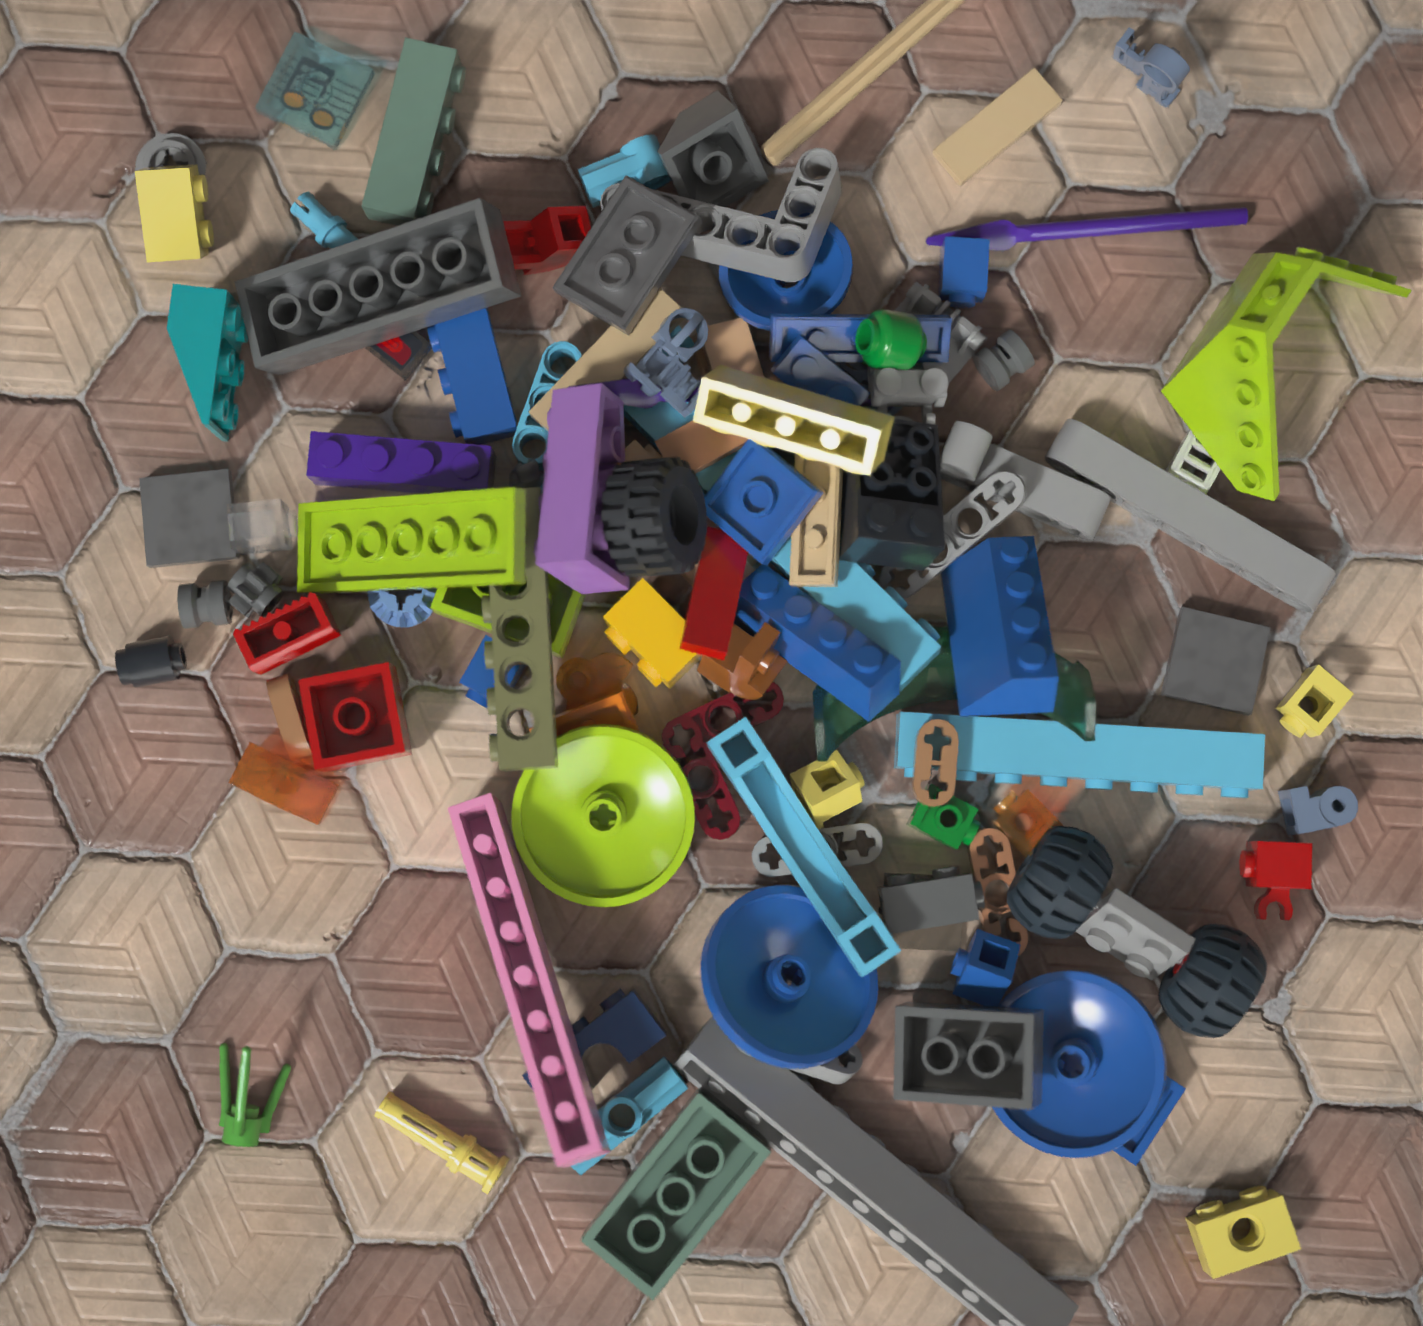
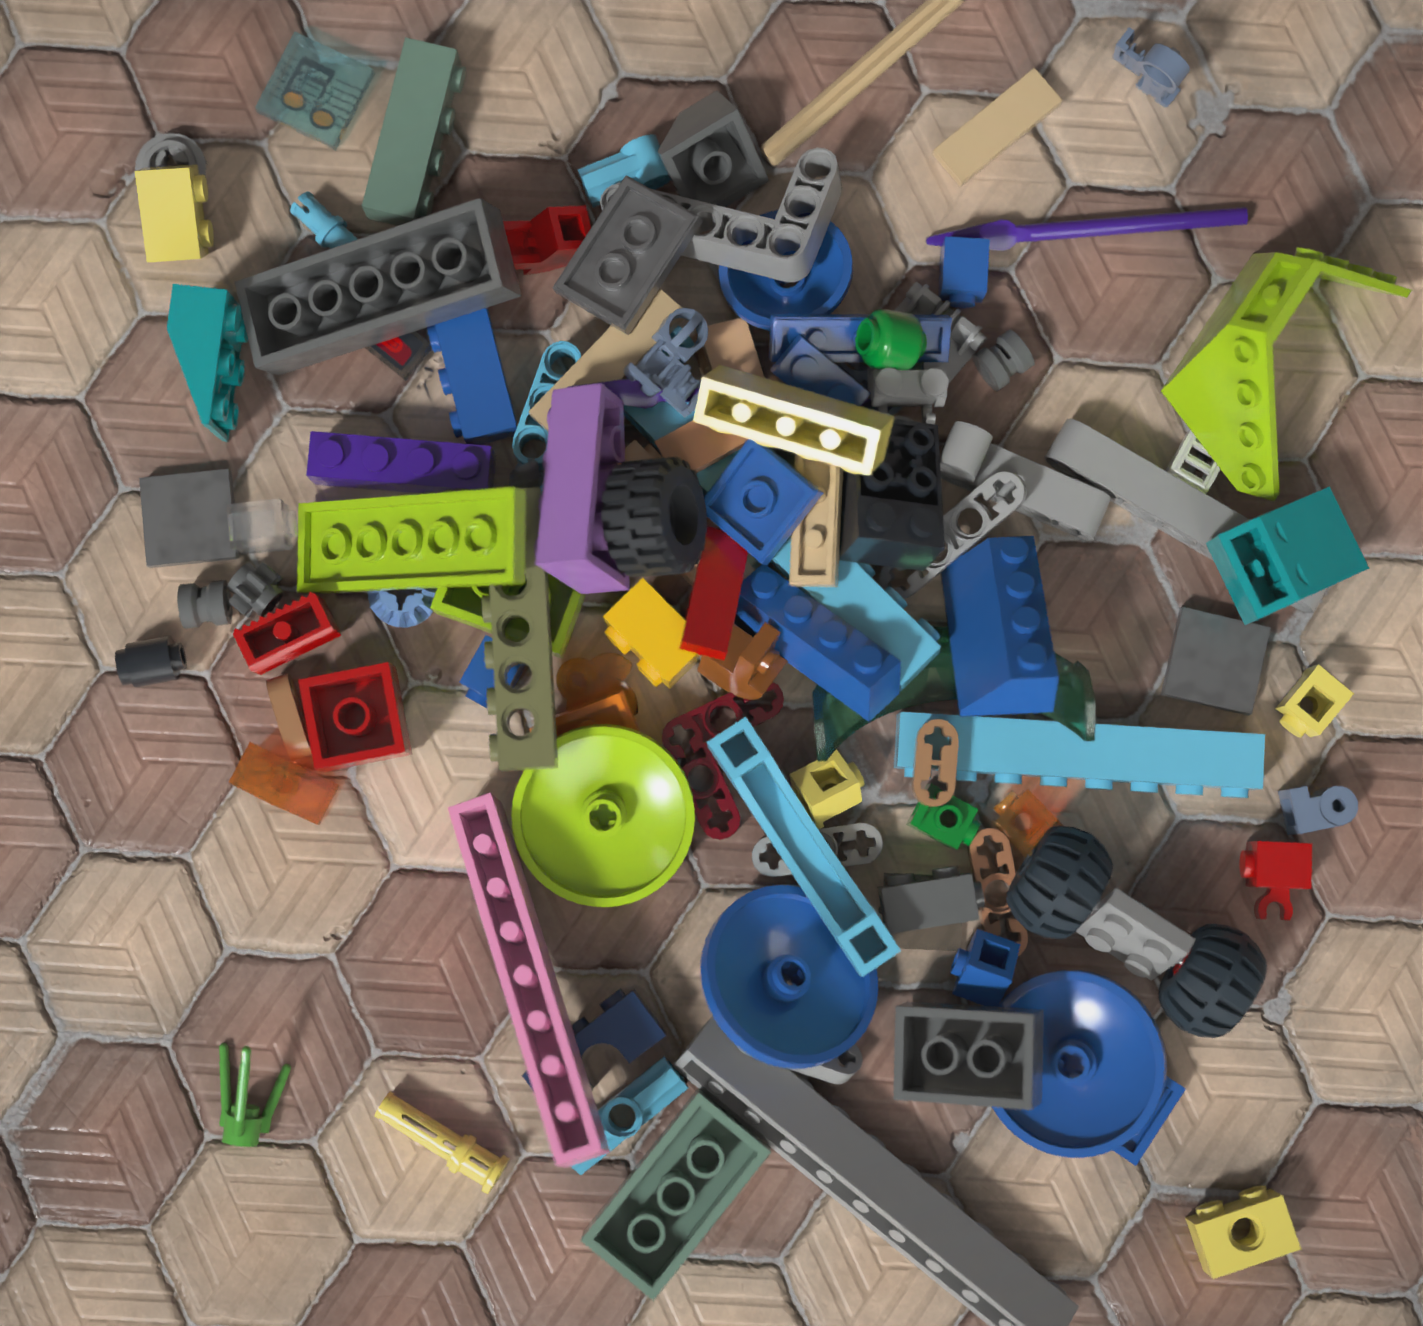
none -> teal slope [1205,486,1369,625]

